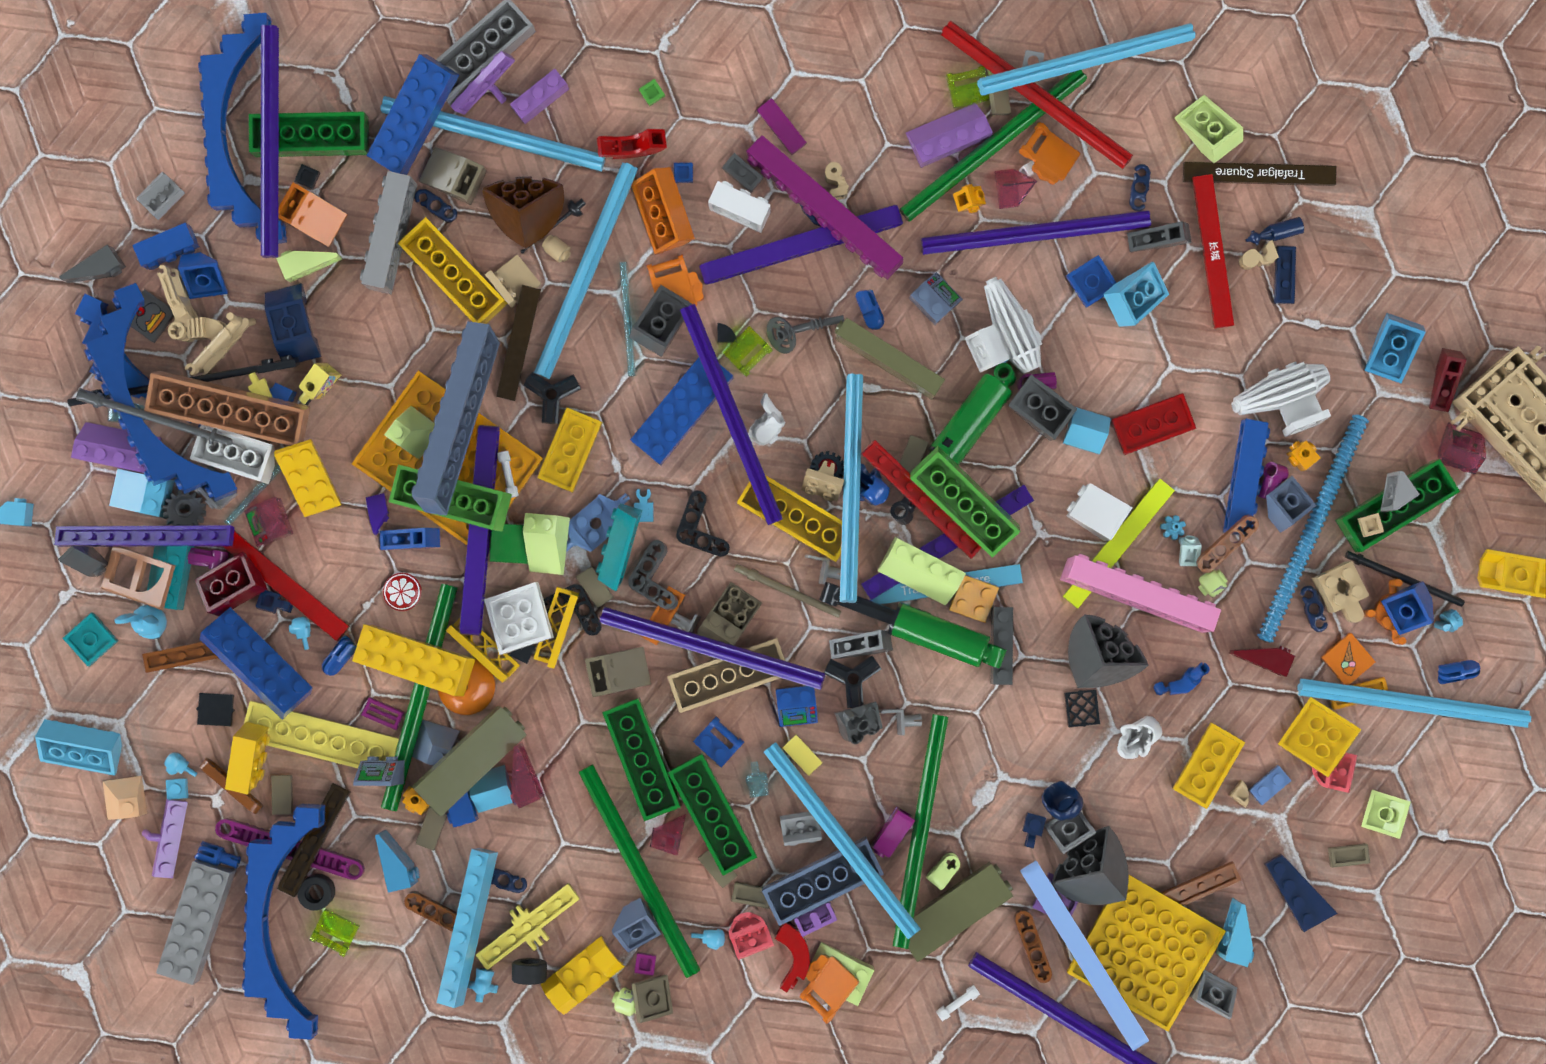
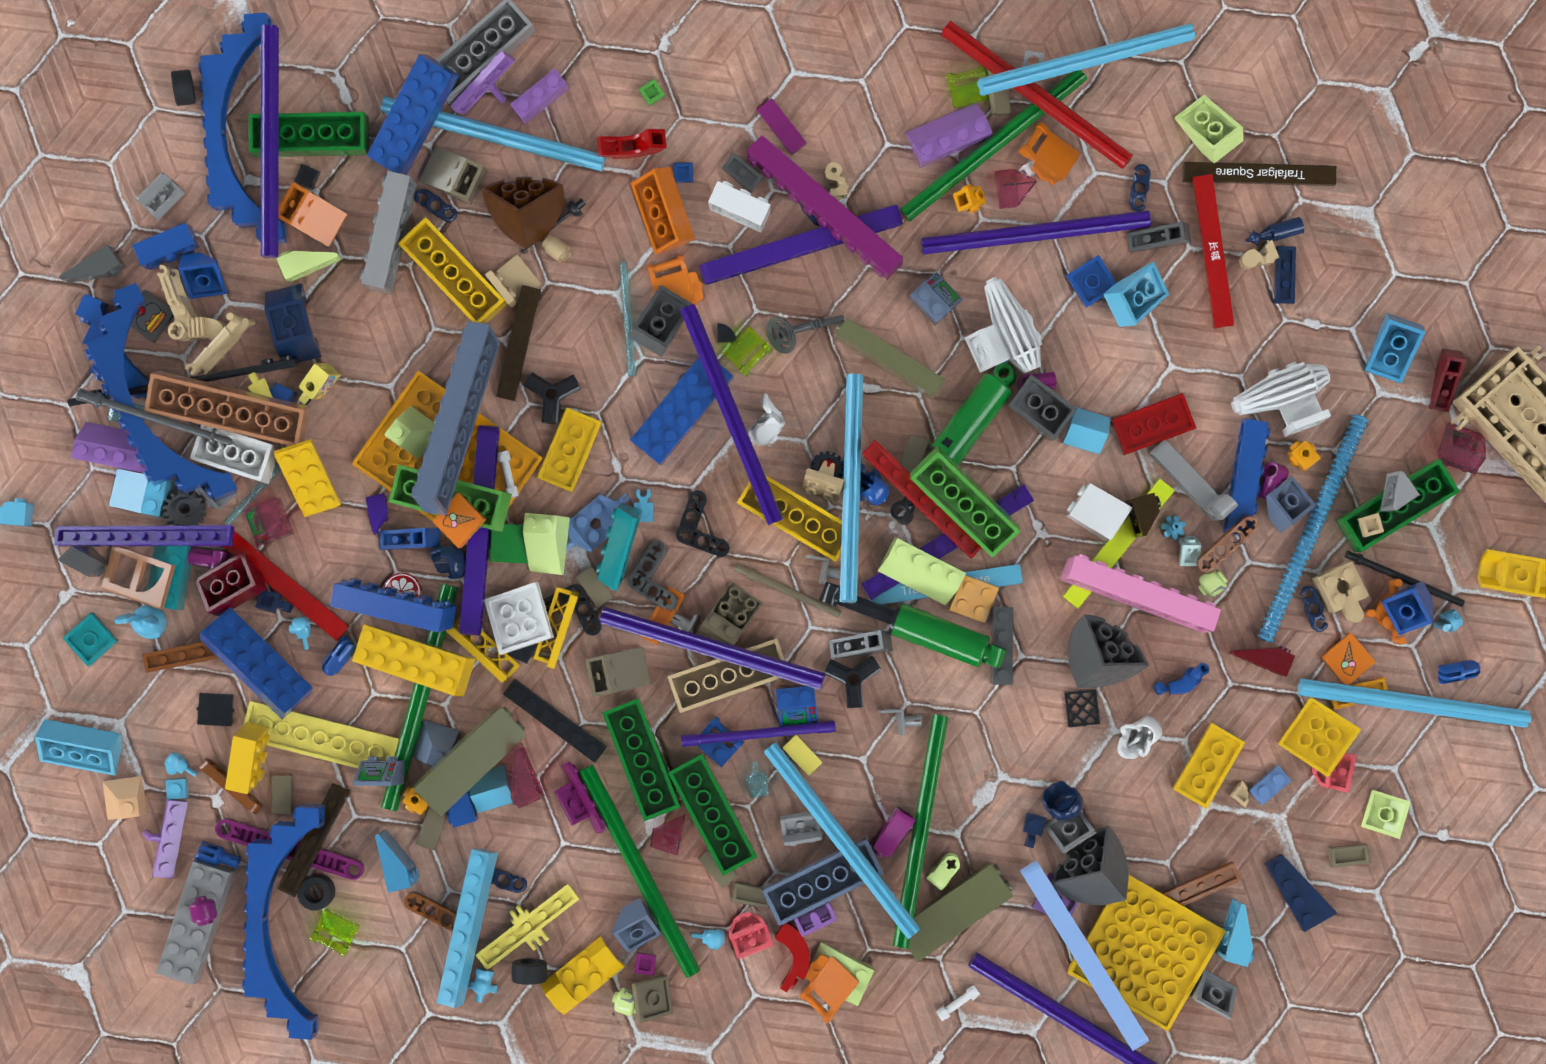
magenta tile [361,697,405,730] -> none
orange dish [438,658,496,715] -> none
medium azure axle [534,162,638,379] -> none
dark grey slope [834,702,883,744] -> none
blue arm [855,290,885,330] -> none
dark orange beam [1014,909,1052,983] -> none
none -> black tyre [171,69,196,106]
none -> magenta head [189,896,217,926]
none -> blue brick [330,578,457,632]
none -> dark blue piece [430,544,466,579]
none -> orange tile [432,493,487,548]
none -> black plate [503,679,607,763]
none -> magenta bracket [554,762,605,834]
none -> dark purple piece [681,721,836,747]
none -> dark brown slope [1125,493,1161,538]
none -> light grey beam [1150,440,1238,521]

